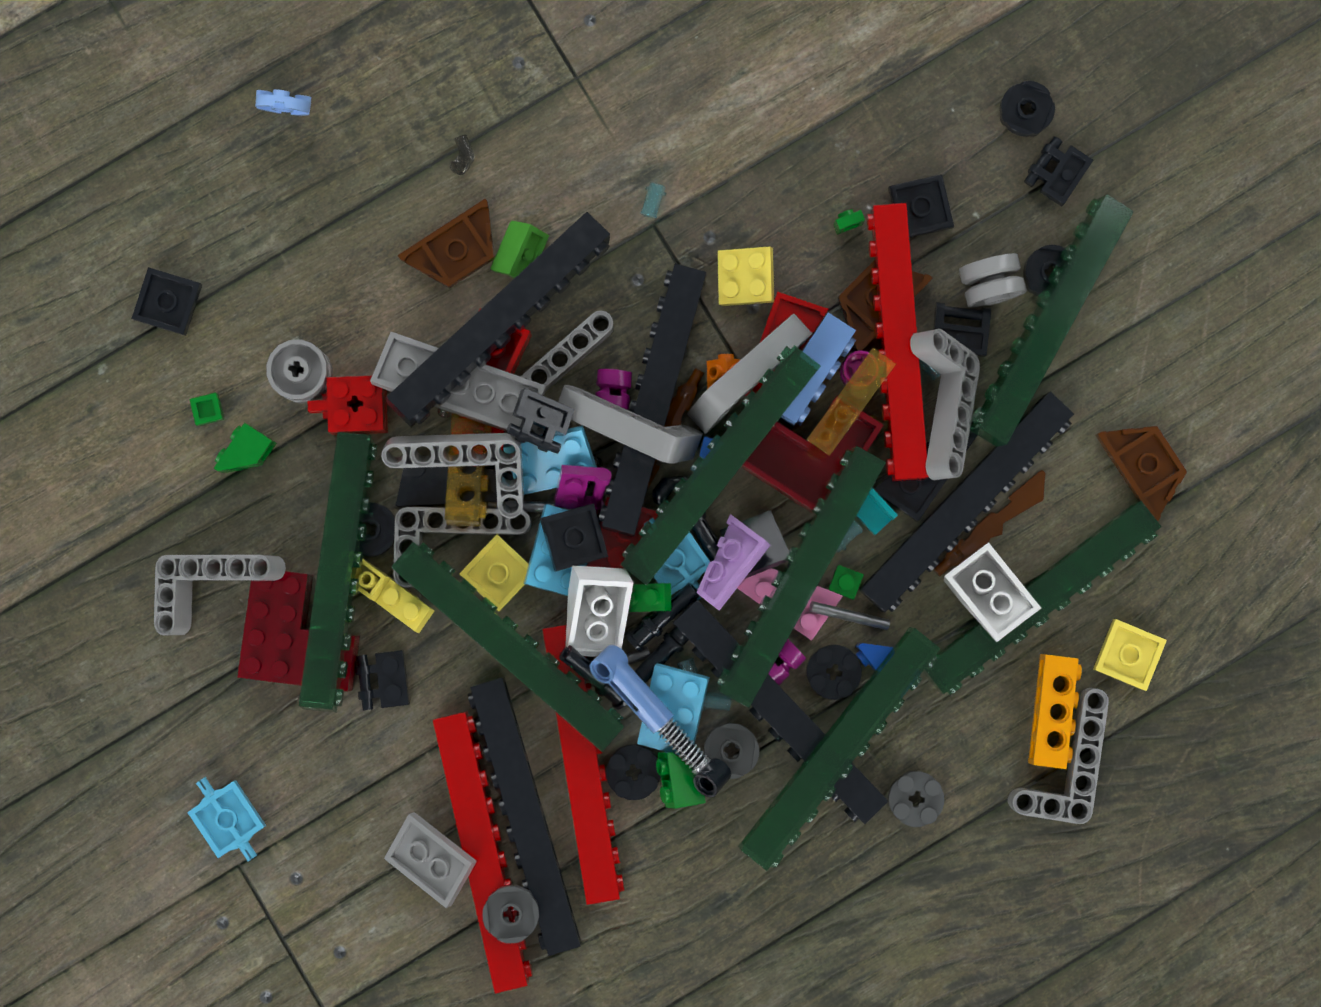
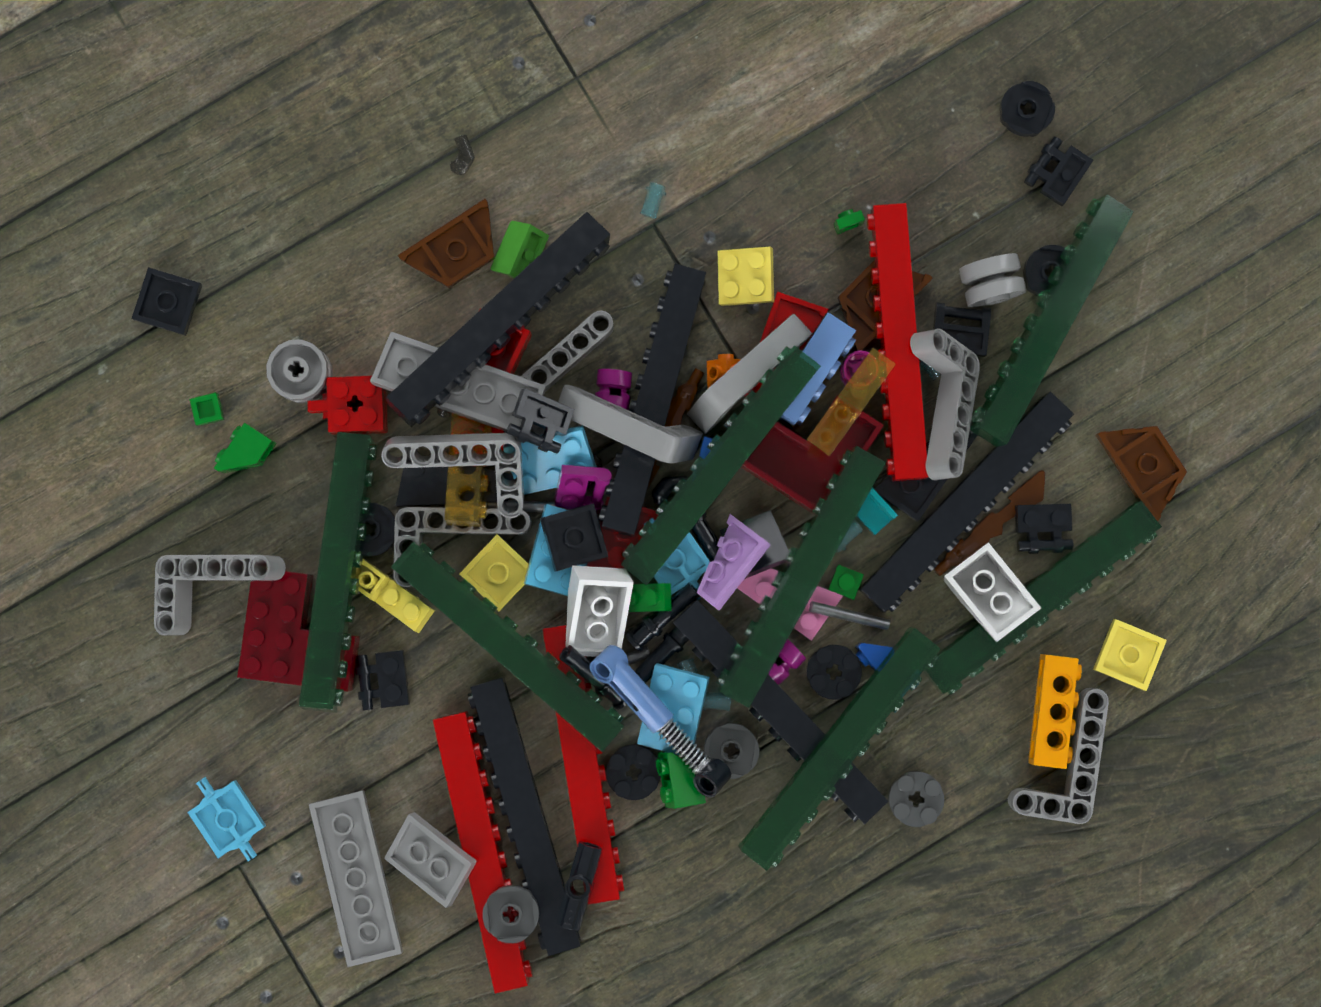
light blue plate [255,90,311,116] -> none
black plate [888,174,954,238] -> none
none -> light grey plate [309,790,403,967]
none -> black piece [556,841,603,931]
none -> black plate [1015,504,1074,554]

